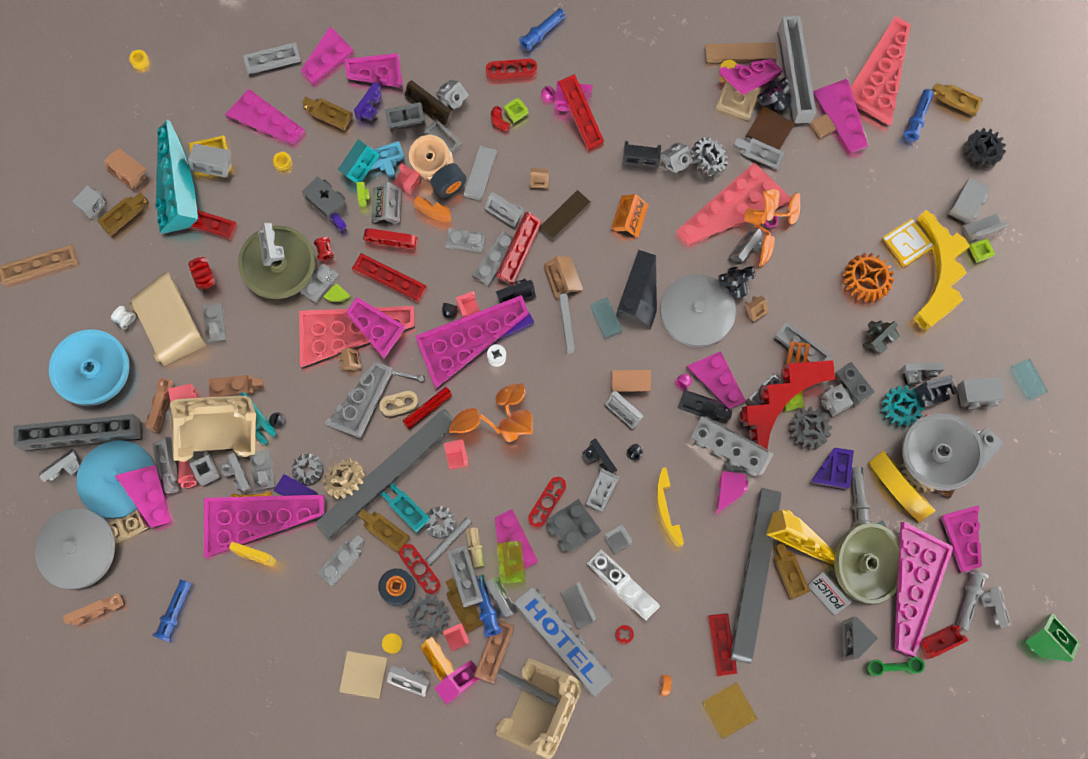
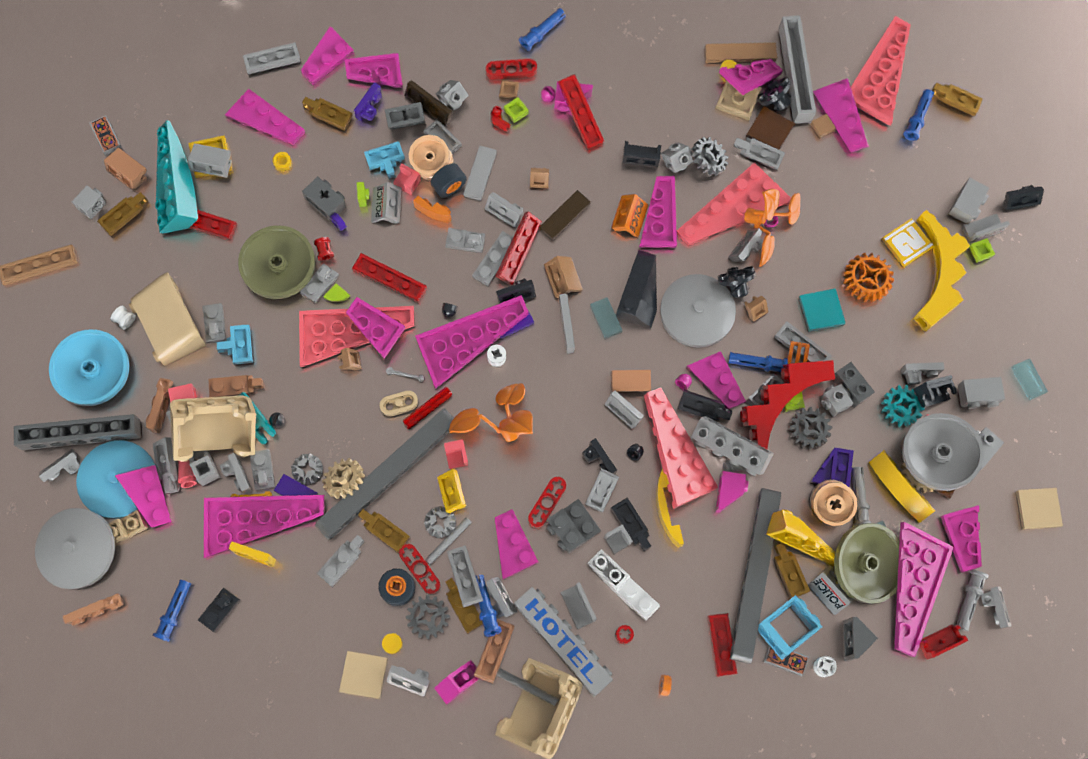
yellow tile [129,50,149,69] -> none
red gear [188,256,215,290] -> none
light grey hinge [258,223,285,266] -> none
light grey wing [325,361,393,439] -> none
teal hinge [338,139,380,183] -> none
red beam [363,228,418,249] -> none
teal hinge [380,483,430,533] -> none
light orange plate [420,637,454,681] -> none
coral panel [443,623,470,652] -> none
coral panel [456,291,480,318] -> none
tan axle [466,528,485,568] -> none
clear neon green hinge [497,541,526,584] -> none
clear yellow tile [701,682,758,739] -> none
pearl dark grey hips [863,320,900,354] -> none
green bar [867,657,925,676] -> none
black gear [965,128,1006,167] -> none
green slope [1026,613,1081,662] -> none
none -> tile [89,116,122,155]
none -> black hinge [198,587,240,633]
none -> medium azure hinge [216,324,253,365]
none -> yellow hinge [437,469,466,513]
none -> medium nougat tile [499,80,519,101]
none -> black hinge [610,498,651,552]
none -> dark pink wing [639,176,677,248]
none -> coral wing [644,388,718,509]
none -> blue pin [728,352,788,372]
none -> medium azure window [758,595,822,660]
none -> tile [764,645,809,676]
none -> teal tile [799,288,846,332]
none -> light nougat wheel [810,480,858,526]
none -> white wheel [813,656,837,677]
none -> black hinge [1003,185,1044,211]
none -> tan tile [1016,488,1063,530]

